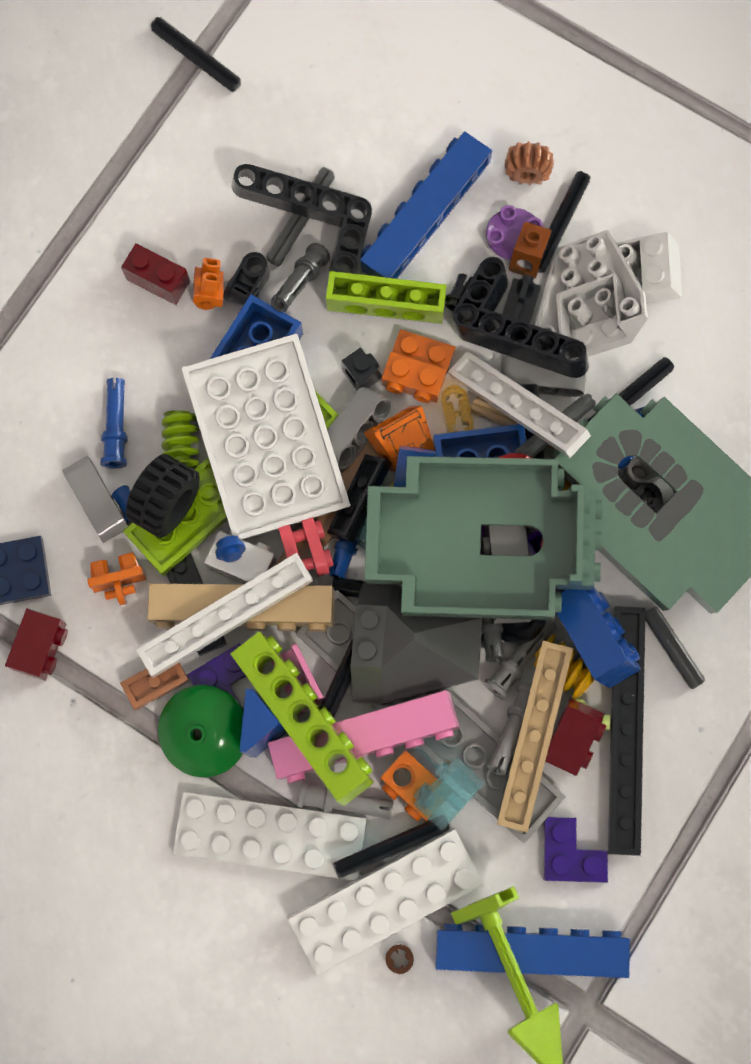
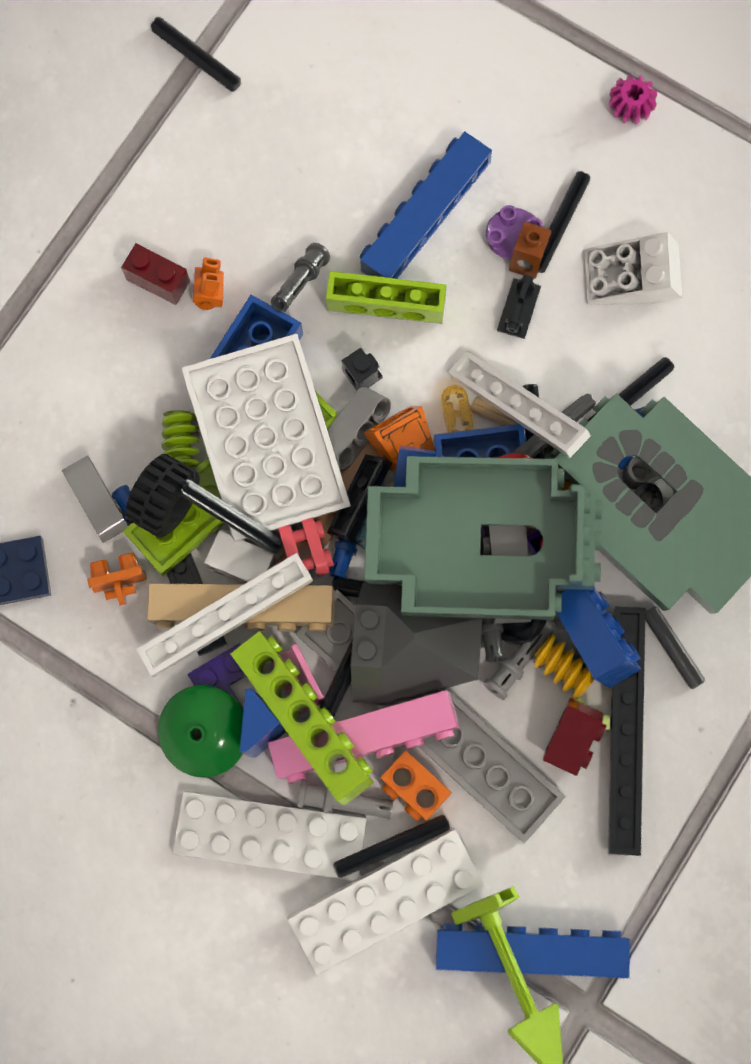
dark red brick [5,608,68,681] -> none
blue pin [100,378,128,469] -> none
nougat plate [120,662,190,711] -> none
blue plate [215,535,246,563] -> none
black piece [223,252,270,306] -> none
black beam [231,164,372,274] -> none
dark grey axle [266,167,335,266] -> none
orange plate [381,329,455,403] -> none
reddish brown bush [385,944,414,974] -> none
clear light blue brick [413,757,485,831] -> none
black pin [445,273,472,312] -> none
black beam [452,257,589,378] -> none
light grey pin [486,683,532,775] -> none
tan plate [497,641,573,833] -> none
light grey beam [500,356,586,397] -> none
nougat gear [504,141,554,186] -> none
white wedge [535,230,648,360] -> none
dark purple plate [544,817,608,883] -> none
none -> black axle [178,479,283,554]
none -> dark pink gear [609,74,658,124]

